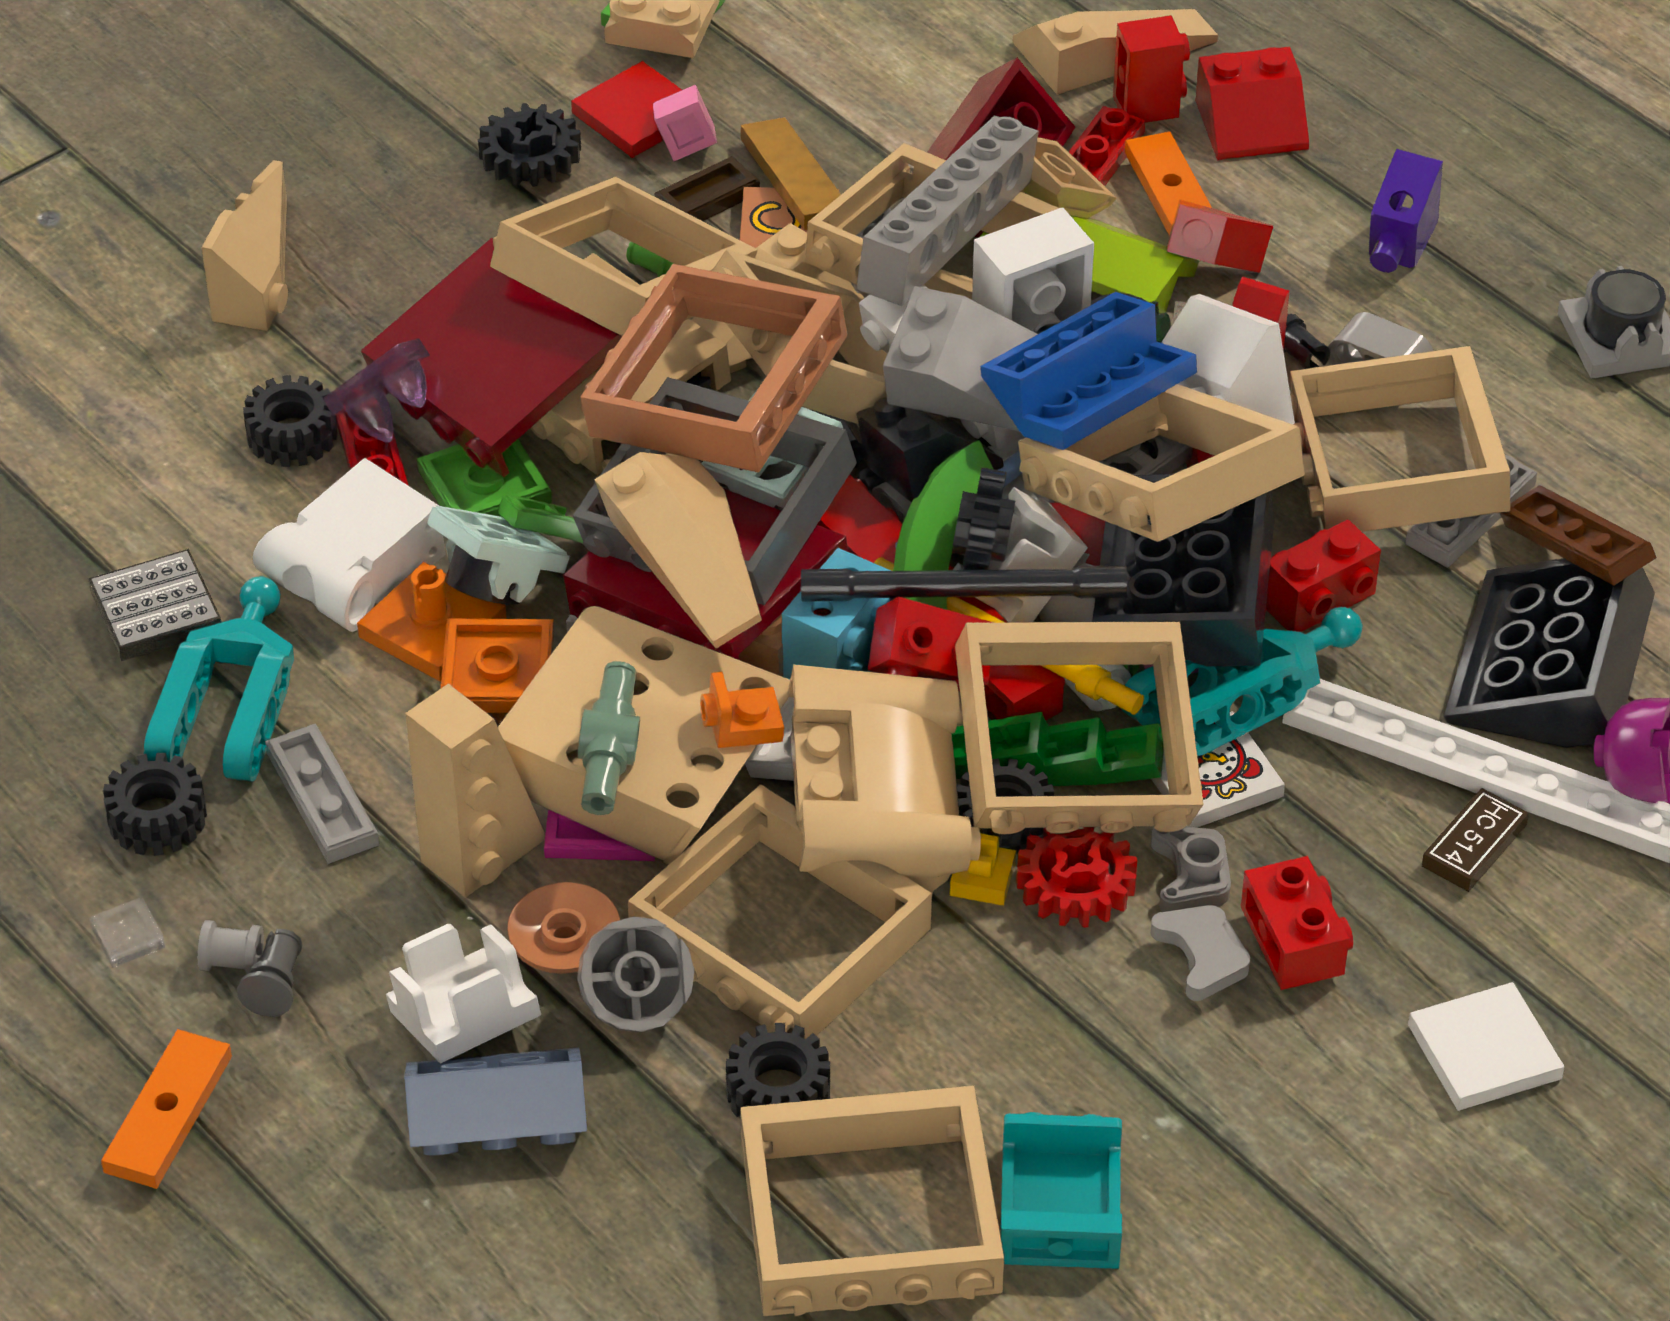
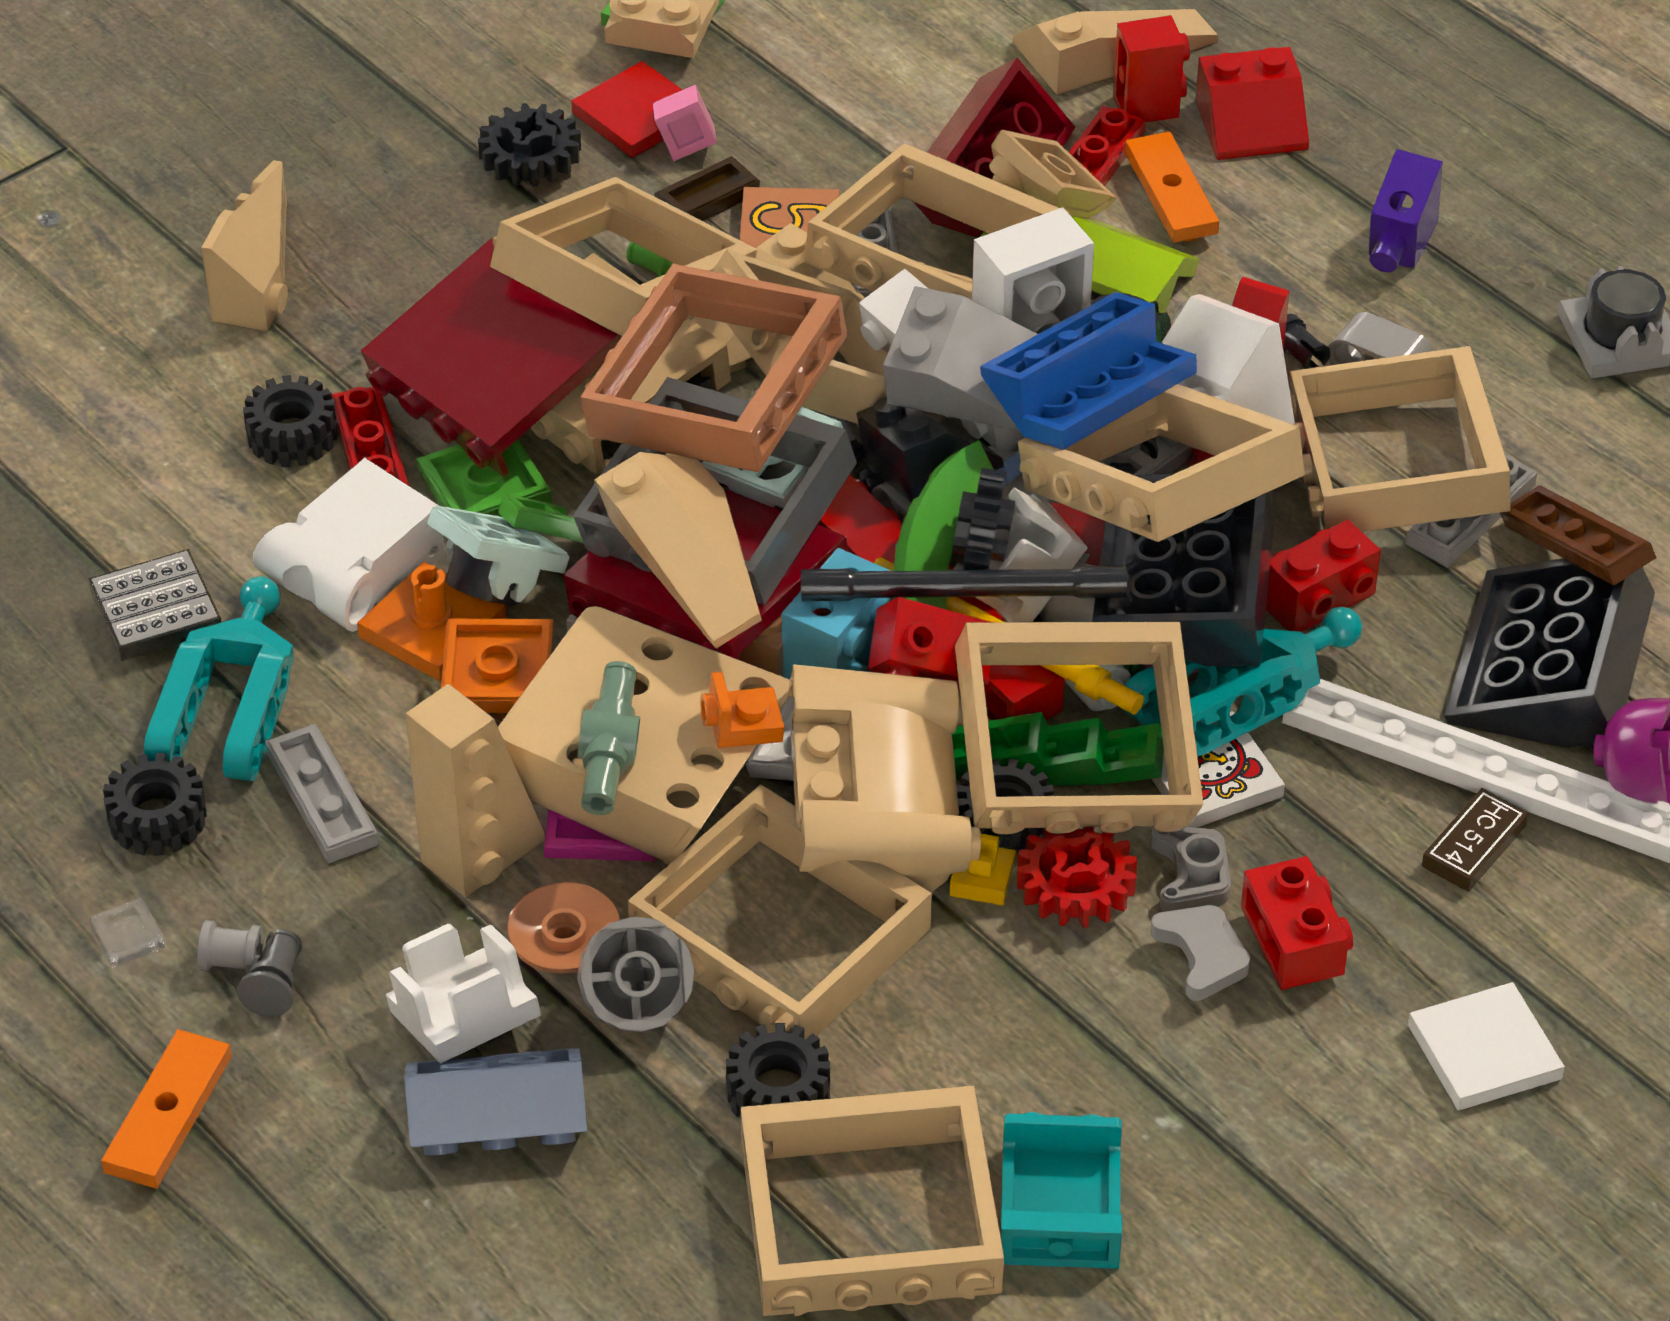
clear purple tile [322,338,430,443] -> none
pearl gold tile [741,117,841,230] -> none
light grey brick [856,115,1039,306] -> none
red slope [1166,200,1273,273] -> none

